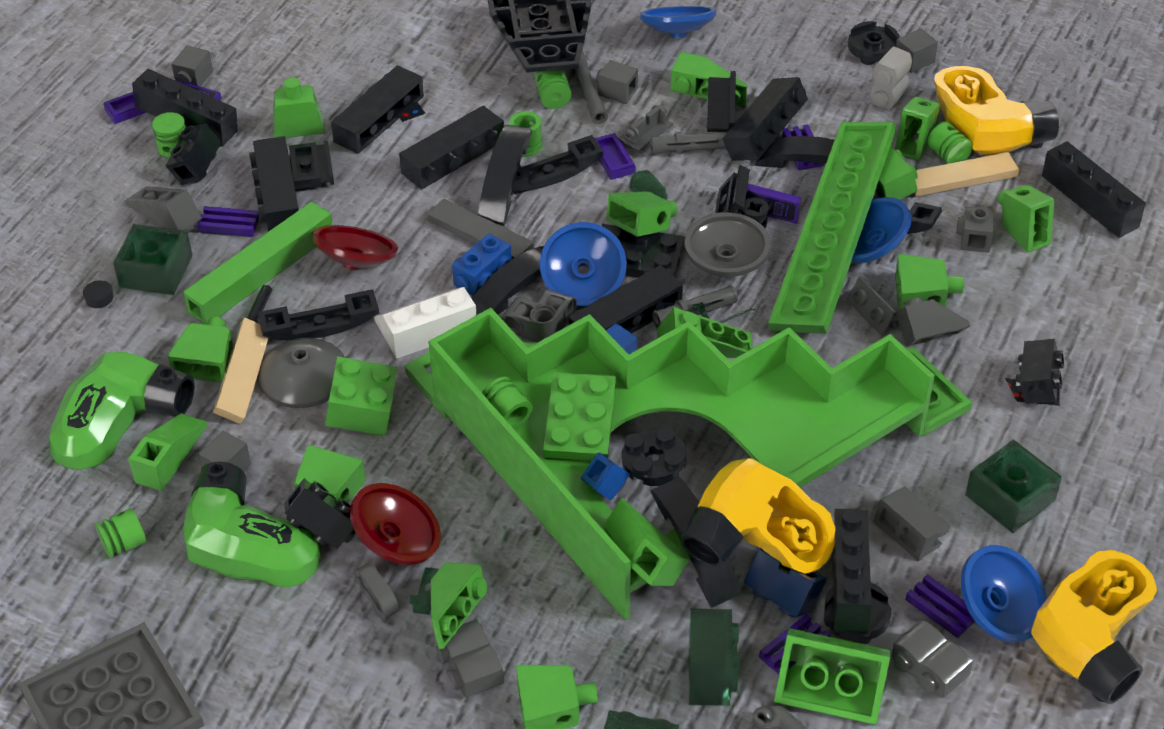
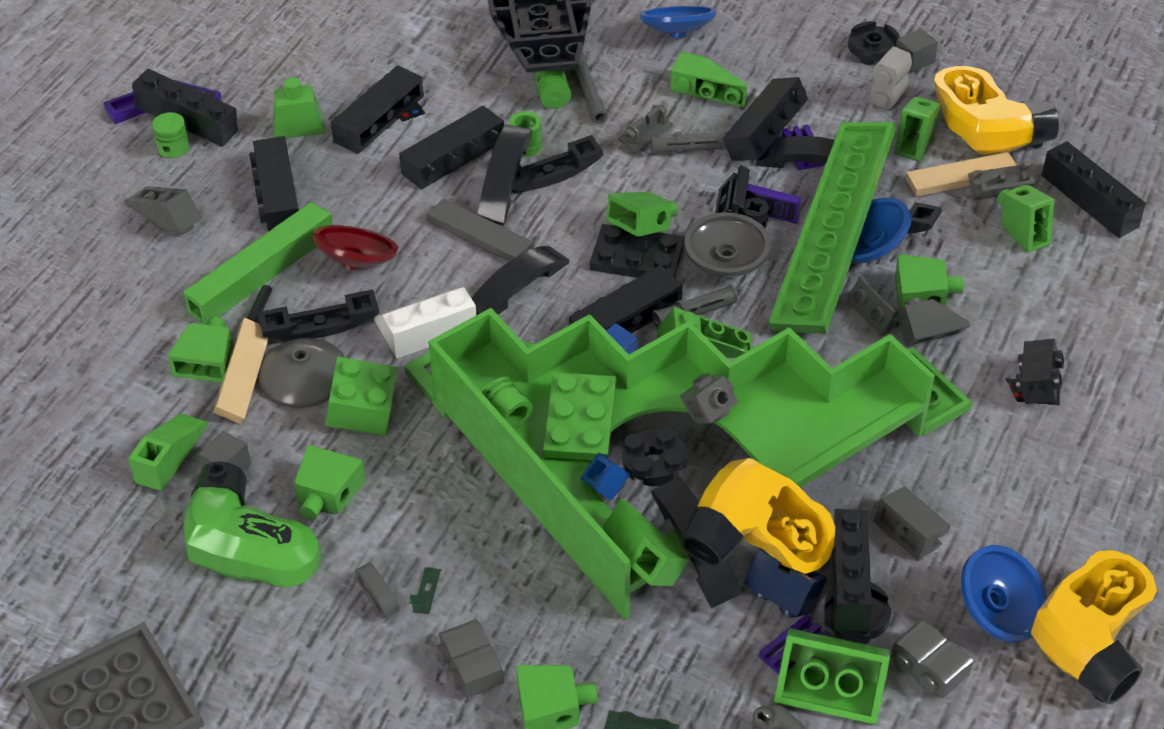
bright green piece [49,352,195,469] -> none
black tile [83,280,114,308] -> none
bright green piece [94,508,147,559] -> none
clear green brick [113,224,193,295] -> none
black brick [165,123,221,185] -> none
dark grey brick [171,45,213,87] -> none
dark purple tile [197,206,260,237] -> none
black brick [284,478,356,549] -> none
black plate [289,141,334,189] -> none
dark red dish [350,483,441,565] -> none
bright green slope [431,562,487,649] -> none
blue brick [452,233,512,296] -> none
dark grey piece [501,289,577,343] -> none
blue dish [540,222,627,307] -> none
dark purple tile [595,133,636,180] -> none
dark grey brick [596,60,638,104] -> none
clear green brick [629,170,668,200] -> none
clear green brick [688,608,739,706] -> none
clear green piece [692,302,755,323] -> none
black panel [707,71,736,132] -> none
bright green slope [876,145,918,200] -> none
dark purple tile [905,574,976,638] -> none
bright green piece [927,122,973,164] -> none
dark grey brick [956,206,994,253] -> none
clear green brick [965,439,1062,533] -> none
none -> dark grey brick [680,373,738,423]
none -> dark grey hinge [968,162,1035,200]

